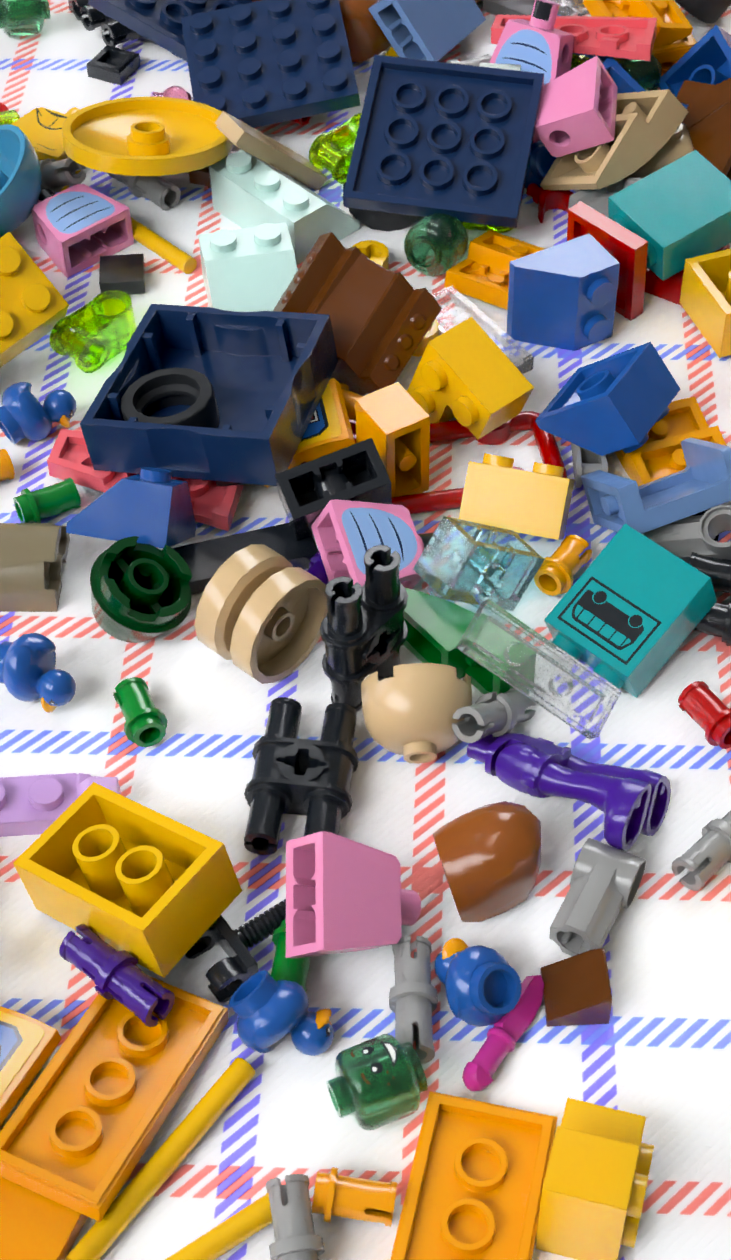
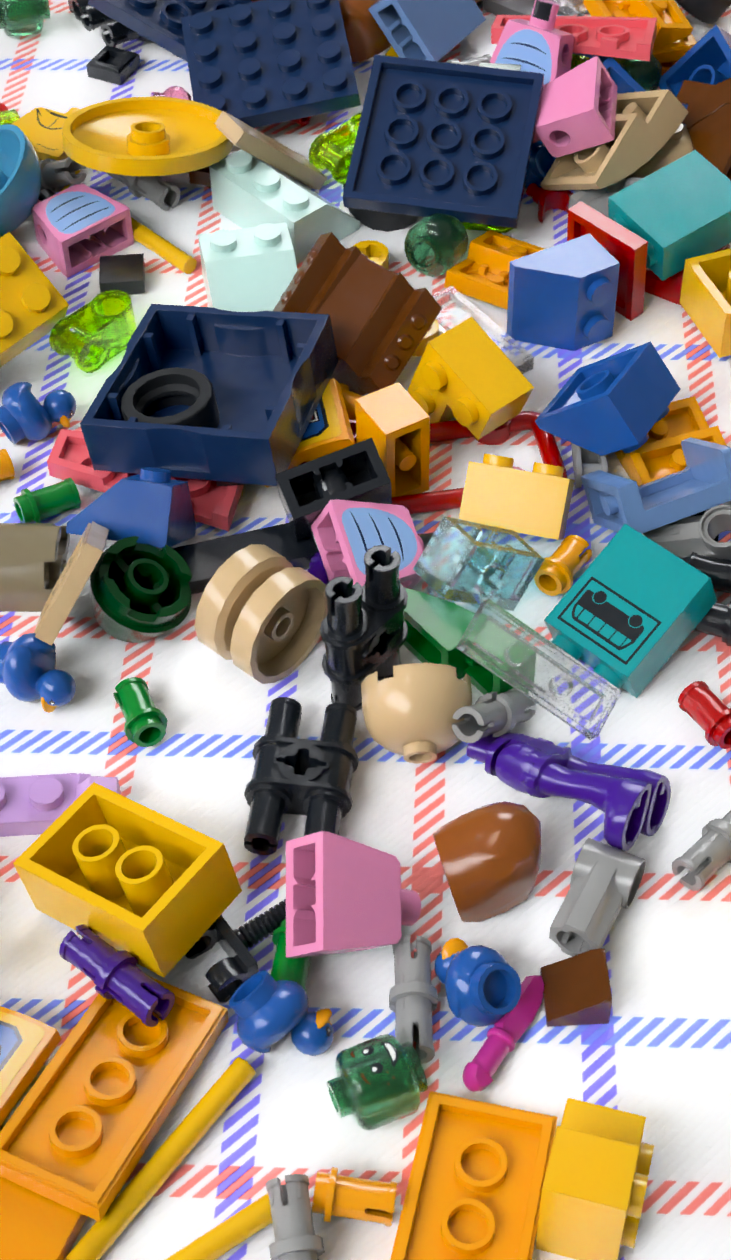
none -> tan tile [34,521,109,646]

